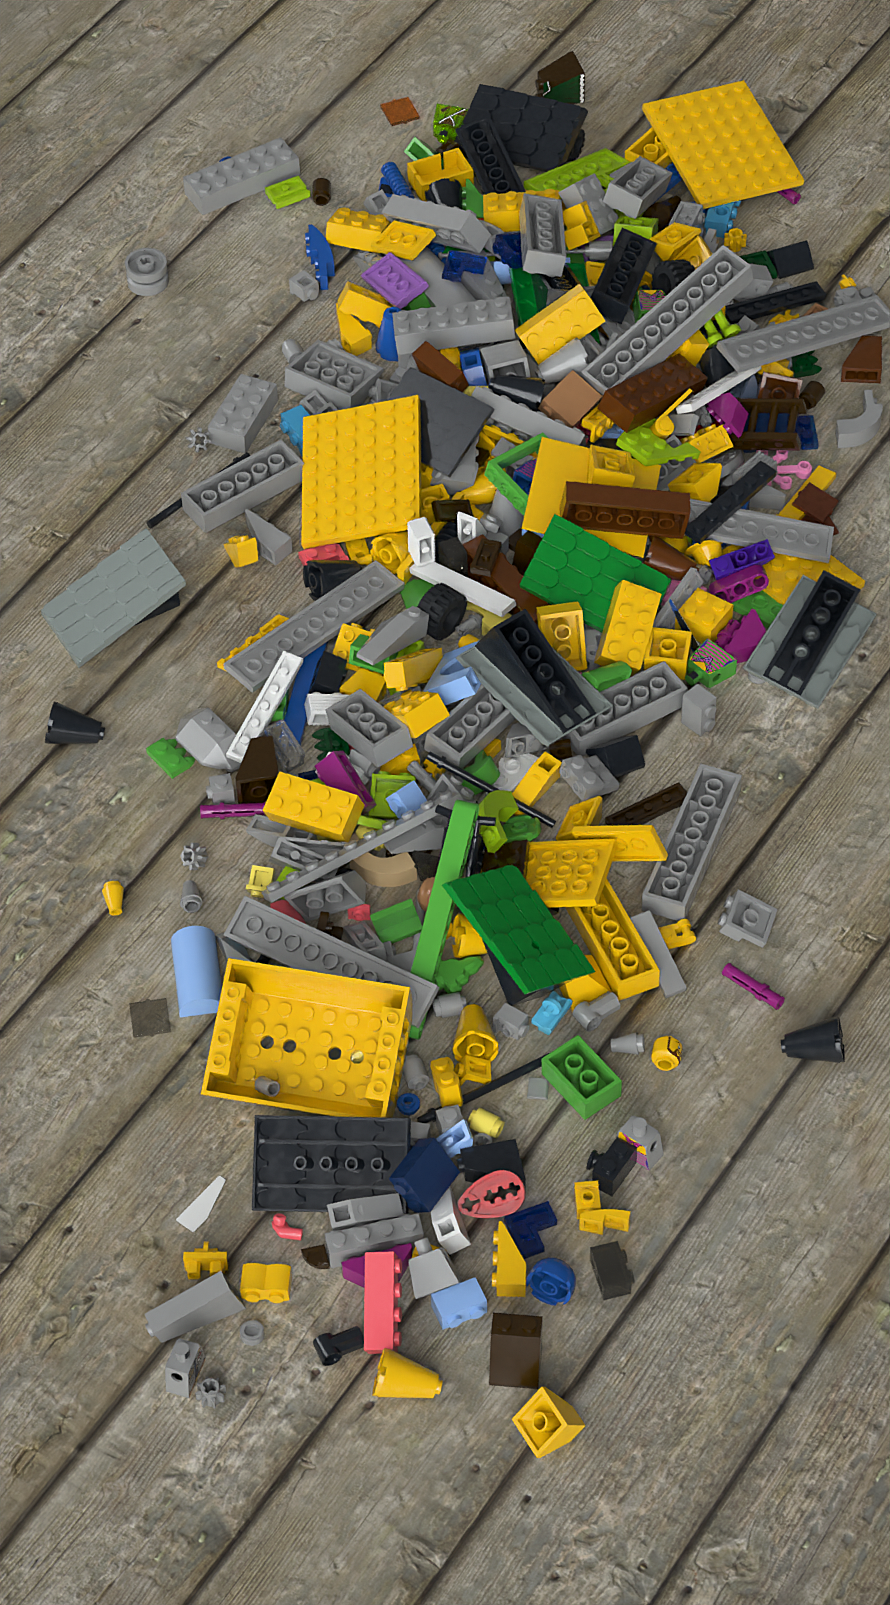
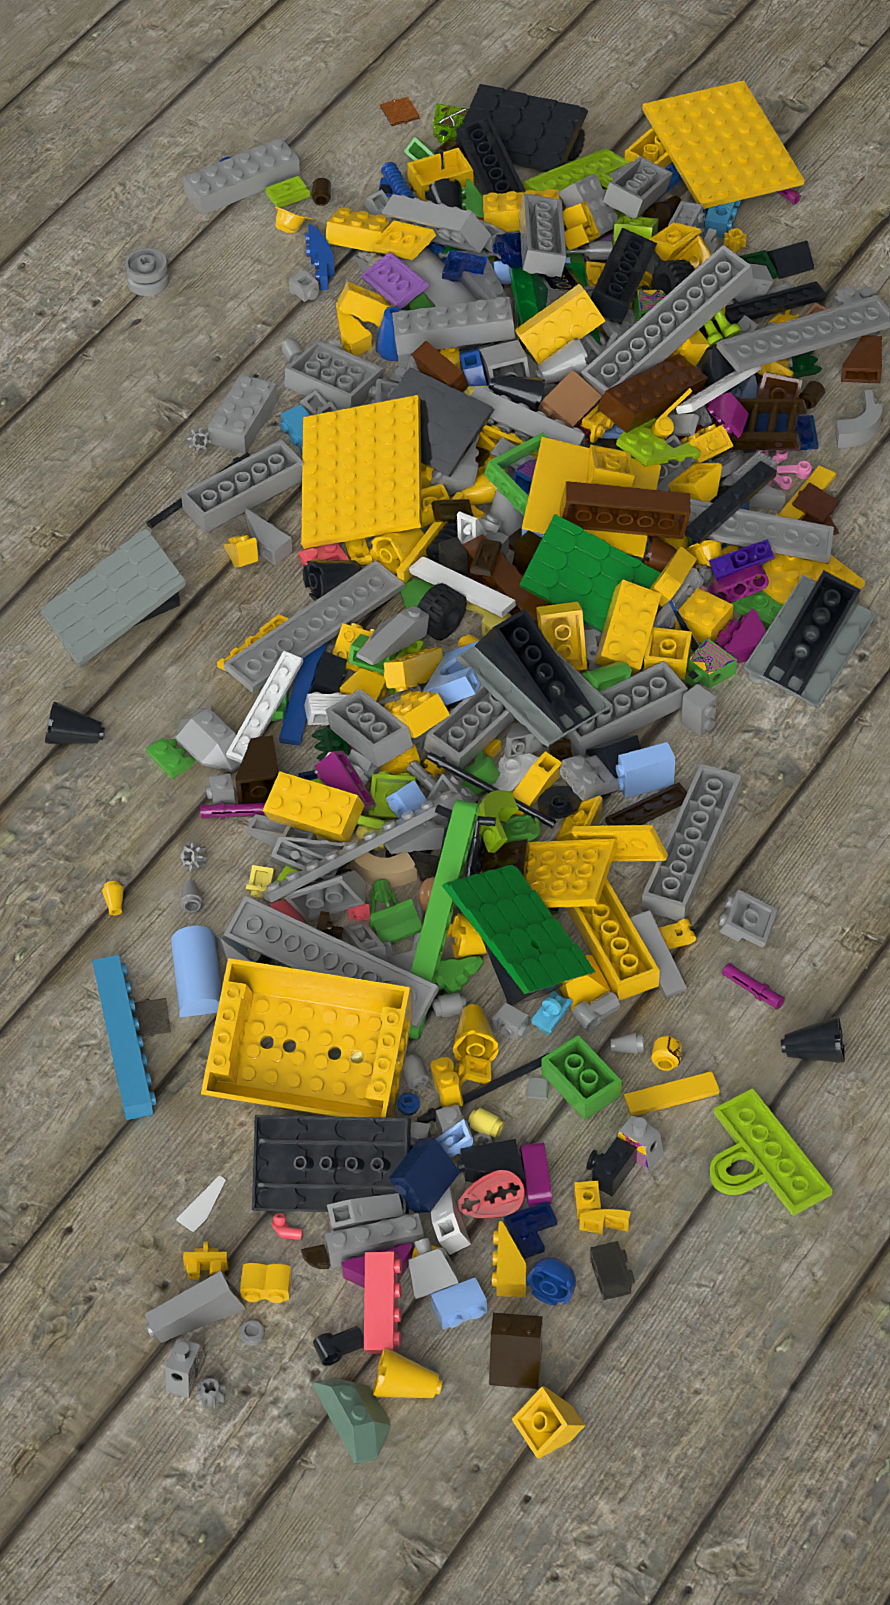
light grey hinge [254,1076,280,1097] -> none
clear brick [264,720,305,773] -> none
white brick [407,517,436,567] -> none
light grey pin [455,613,482,637] -> none
dark brown slope [535,51,585,104] -> none
yellow plate [839,274,856,289] -> none
none -> dark azure brick [92,955,156,1120]
none -> yellow piece [274,207,316,234]
none -> sand green wedge [312,1377,391,1464]
none -> bright green plant [370,879,398,932]
none -> magenta beam [520,1142,552,1206]
none -> black dish [538,786,581,819]
none -> light blue brick [616,742,675,798]
none -> yellow tile [624,1071,720,1116]
none -> yellow slope [650,546,697,607]
none -> lime plate [709,1088,833,1216]

